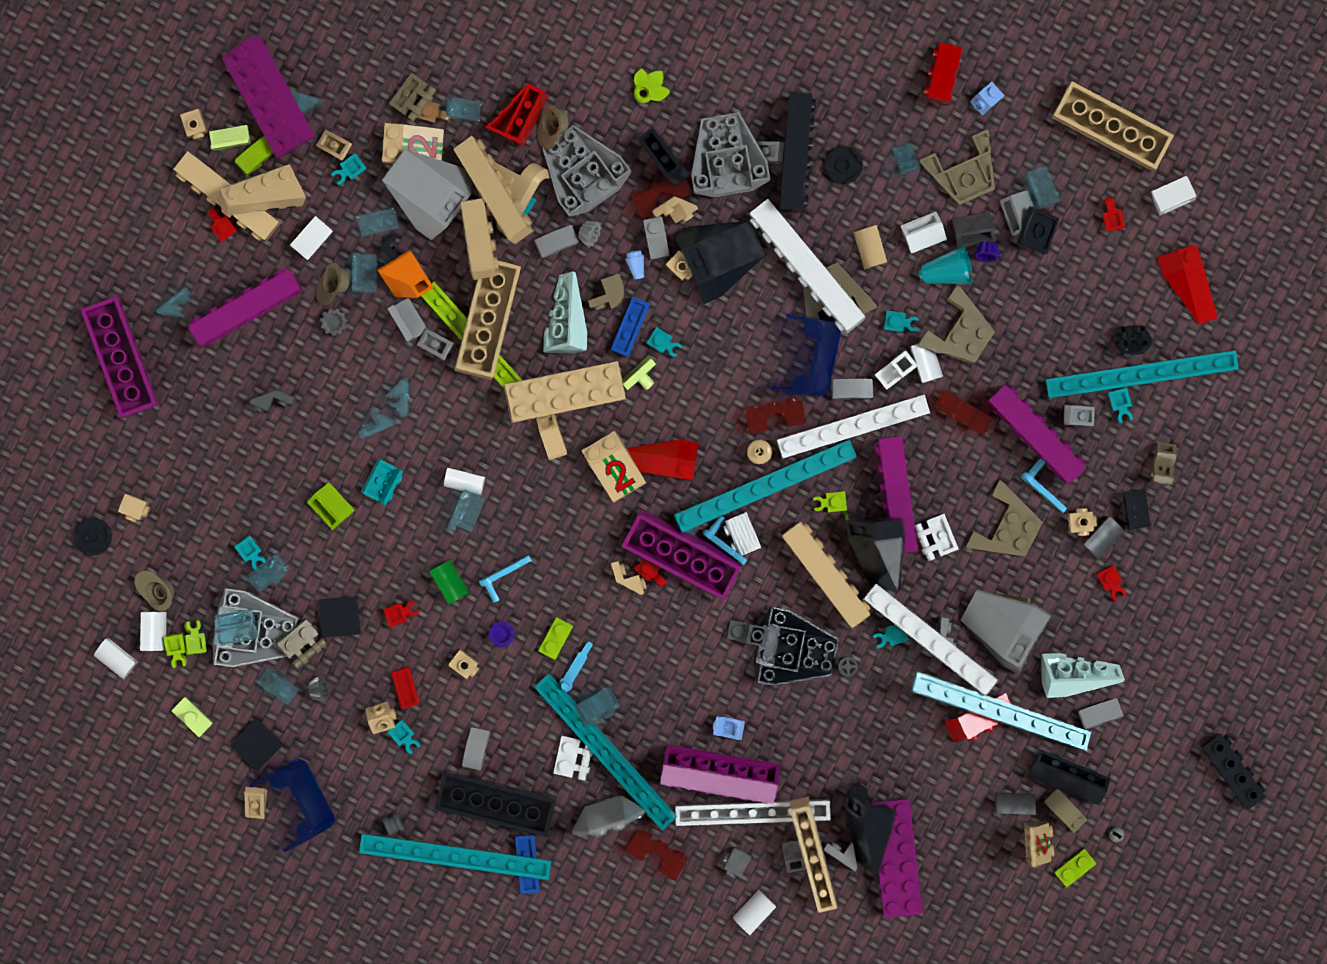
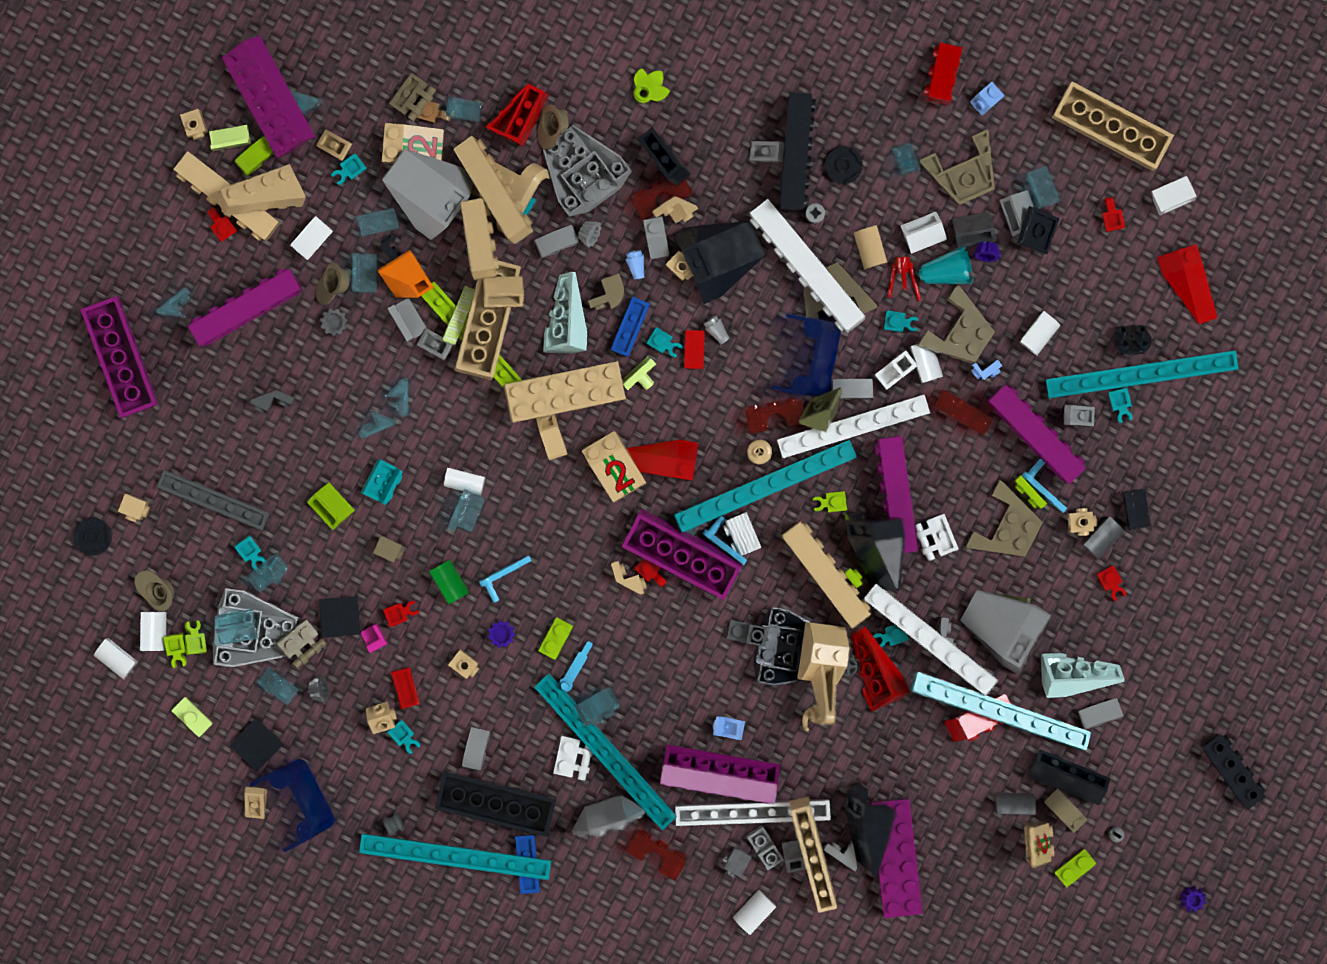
light grey wedge [691,112,770,197] -> none
dark tan brick [1151,441,1177,484] -> none
none -> dark grey tile [156,469,270,531]
none -> dark pink panel [361,623,388,653]
none -> dark tan brick [373,535,405,563]
none -> yellowish green sticker [443,286,475,345]
none -> tan brick [483,276,524,307]
none -> red tile [684,330,705,369]
none -> light grey cone [704,315,730,345]
none -> light grey slope [746,825,784,870]
none -> tan slope [798,622,850,731]
none -> olive slope [799,387,842,432]
none -> light grey wheel [805,203,825,224]
none -> lime plate [844,568,863,588]
none -> red wedge [851,627,910,712]
none -> red plant [887,257,921,301]
none -> light blue bracket [971,360,1002,380]
none -> lime plate [1014,475,1047,509]
none -> white brick [1019,311,1060,356]
none -> dark purple piece [1179,886,1207,913]

